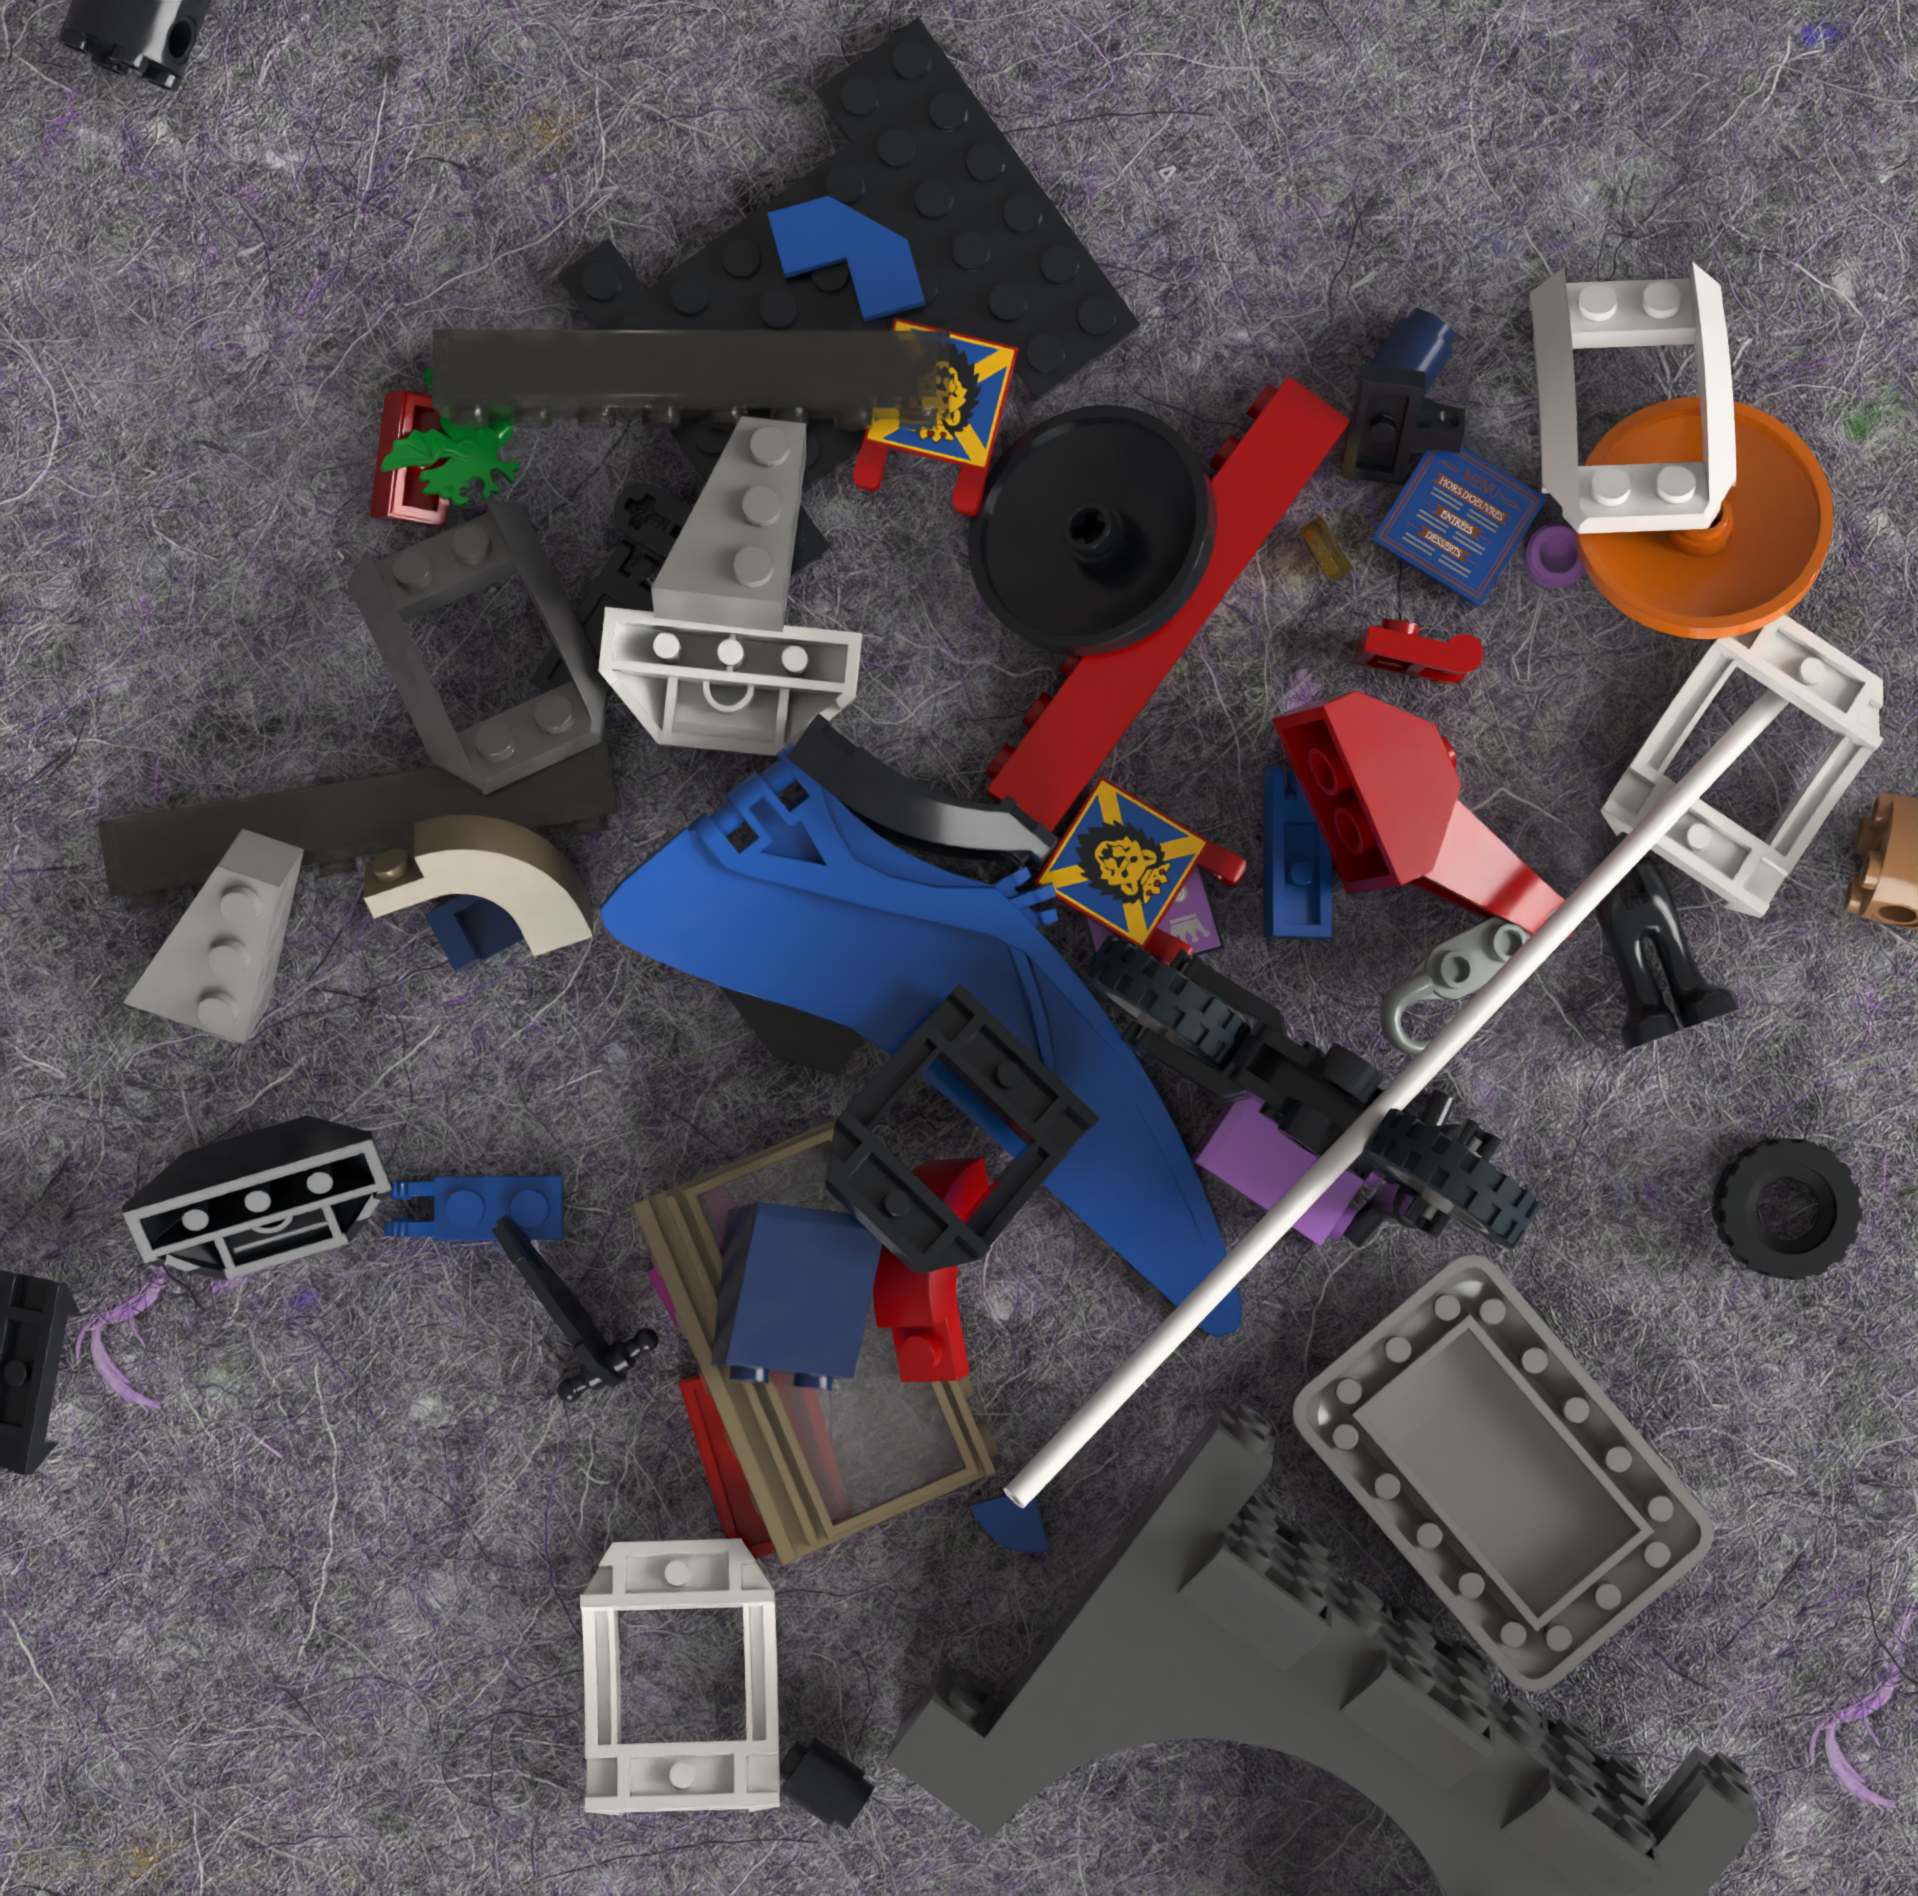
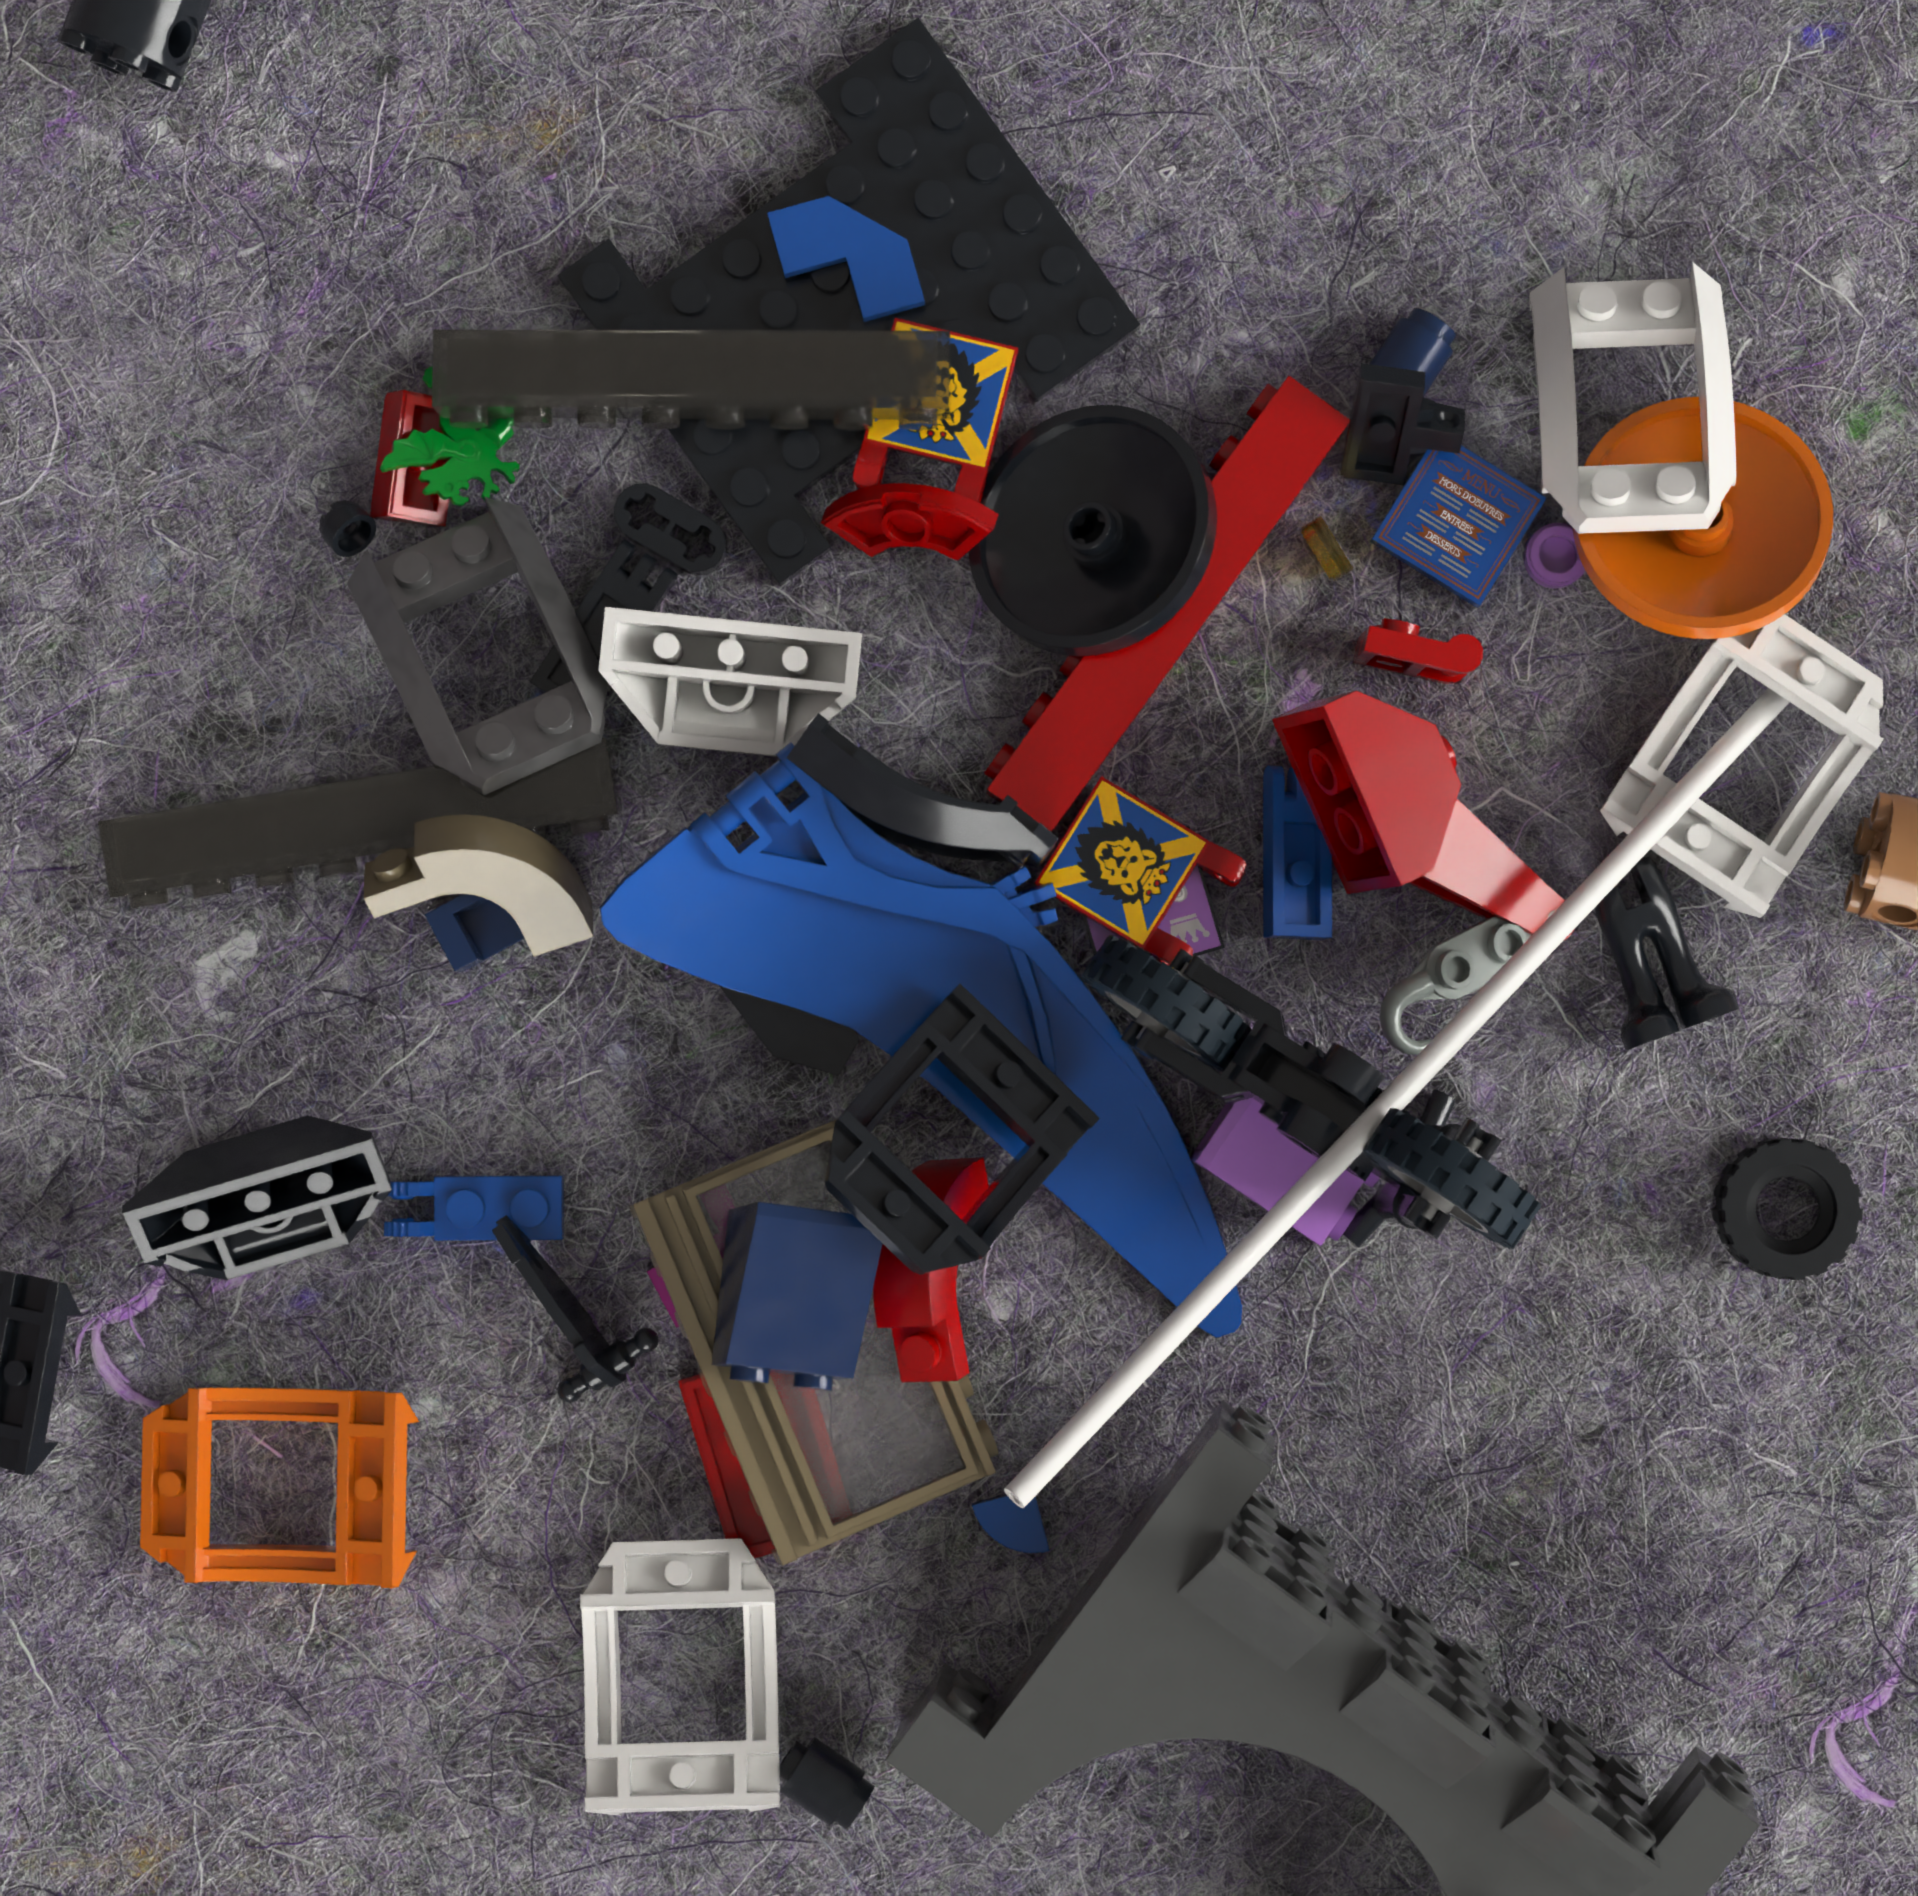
light grey wedge [123,829,304,1044] -> none
light grey wedge [651,416,807,632] -> none
light grey wedge [1292,1254,1714,1692] -> none
none -> orange wedge [140,1387,419,1588]
none -> black hinge [319,500,376,557]
none -> red tile [821,483,999,561]

